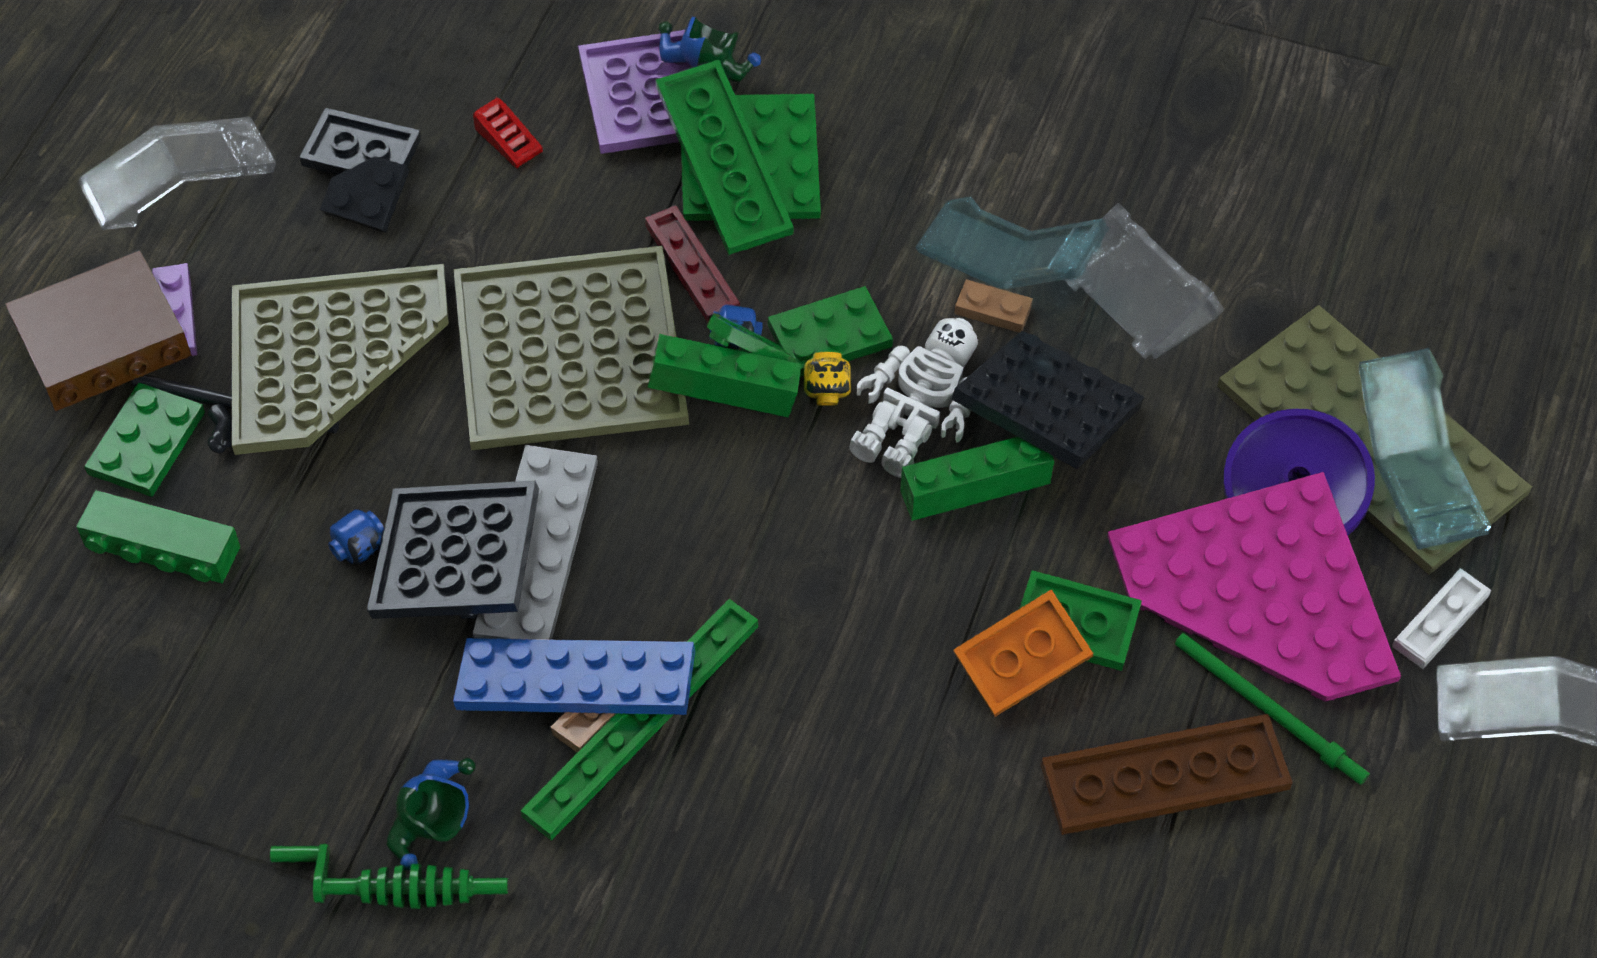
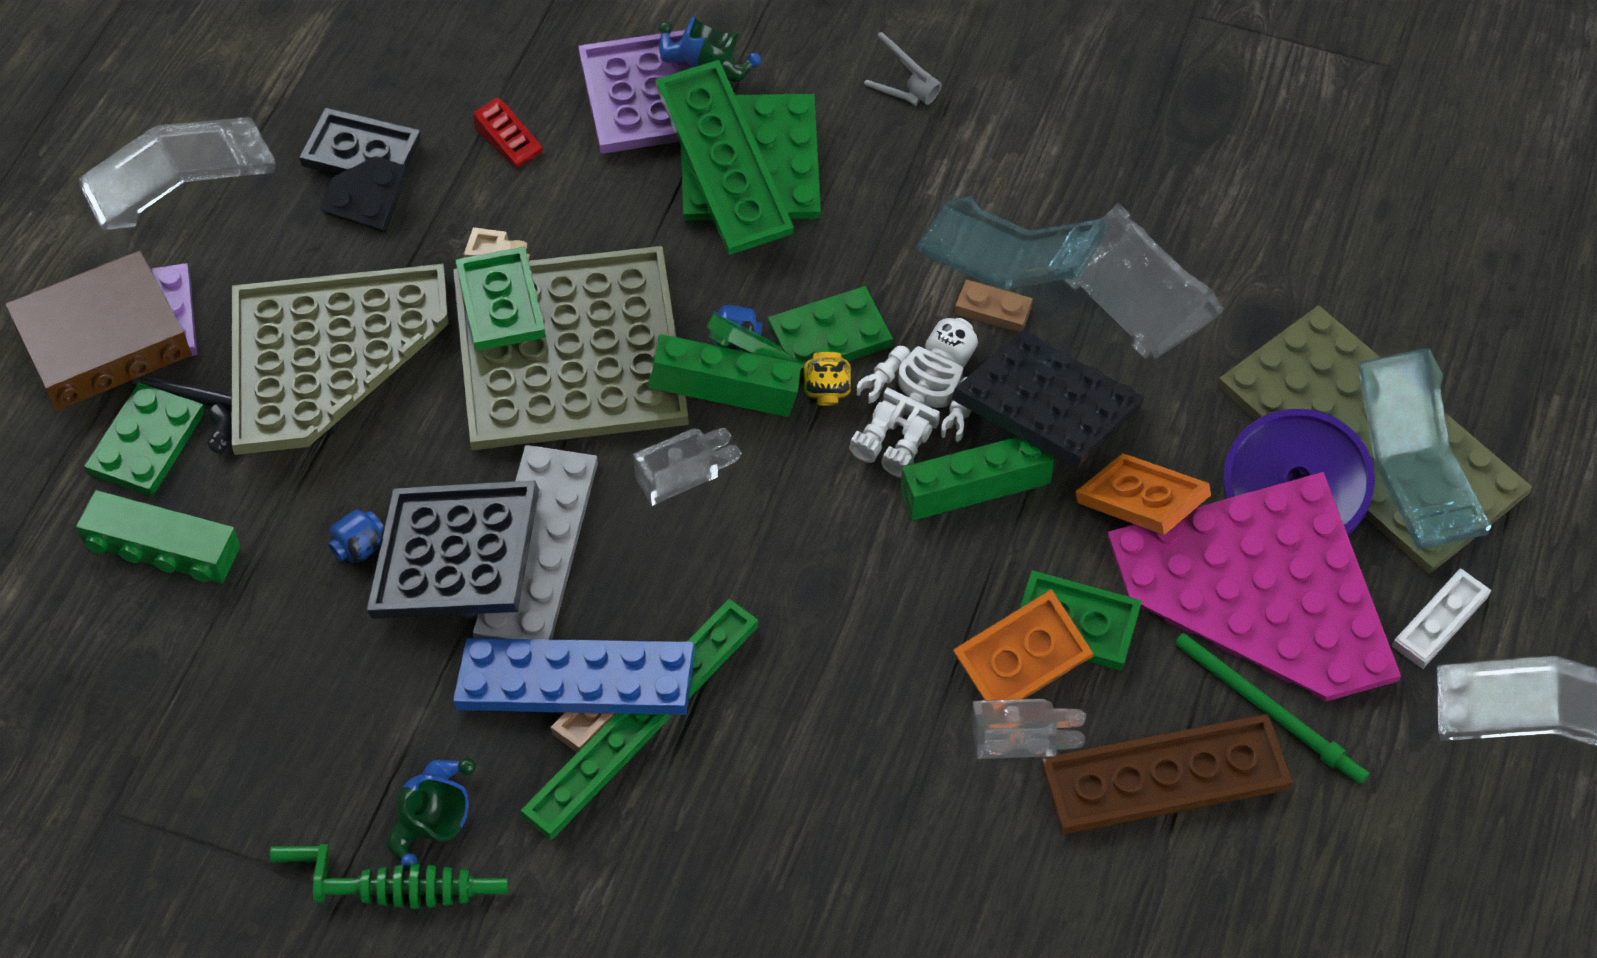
dark red plate [645,205,740,323] -> none
none -> plate [455,246,546,351]
none -> tan plate [464,227,530,261]
none -> clear hinge [634,428,742,505]
none -> light grey plant [864,32,942,106]
none -> clear hinge [972,699,1086,759]
none -> orange plate [1076,453,1211,535]

